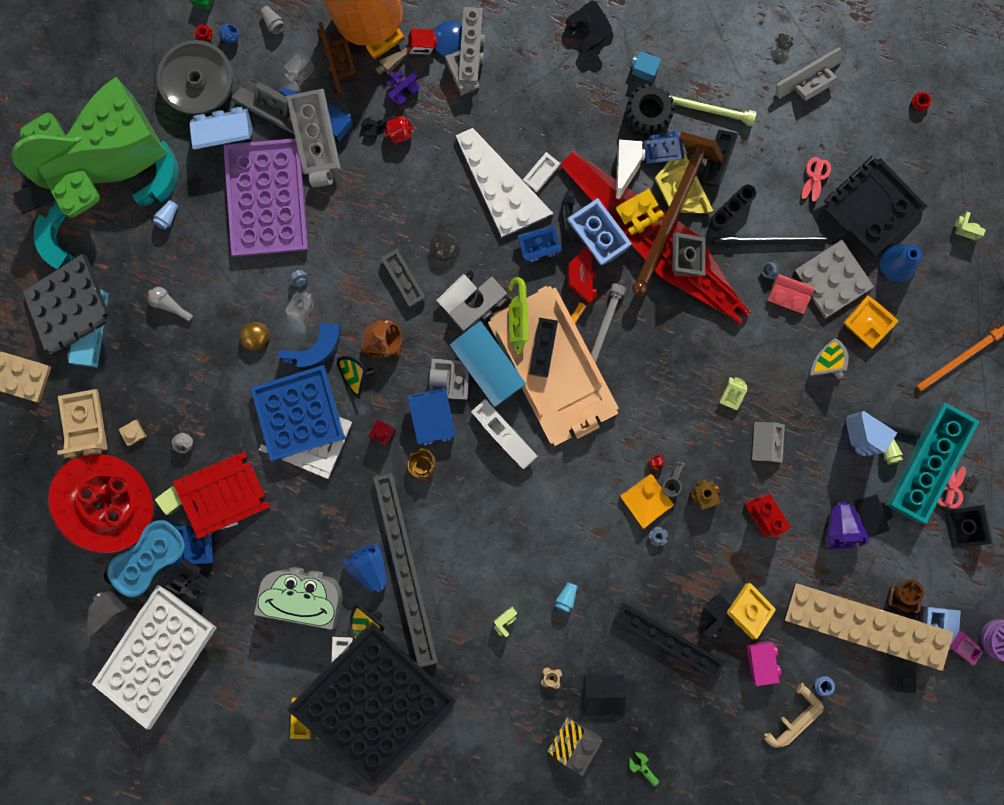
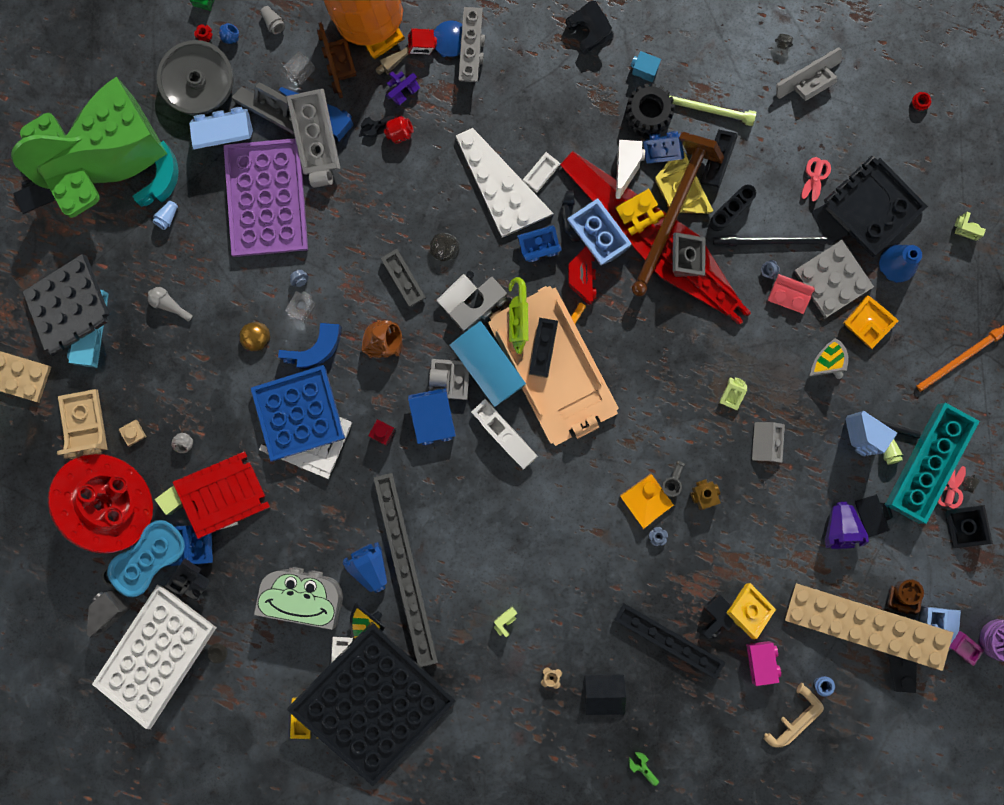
teal arch [34,202,74,270] -> none
shield [337,356,375,399] -> none
pearl gold hair [407,448,436,479] -> none
light grey hinge [445,50,480,96] -> none
slope [547,717,602,776] -> none
medium azure cone [555,582,578,613] -> none
light grey piece [591,283,627,364] -> none
red hinge [648,455,665,471] -> none
red panel [744,494,791,538] -> none

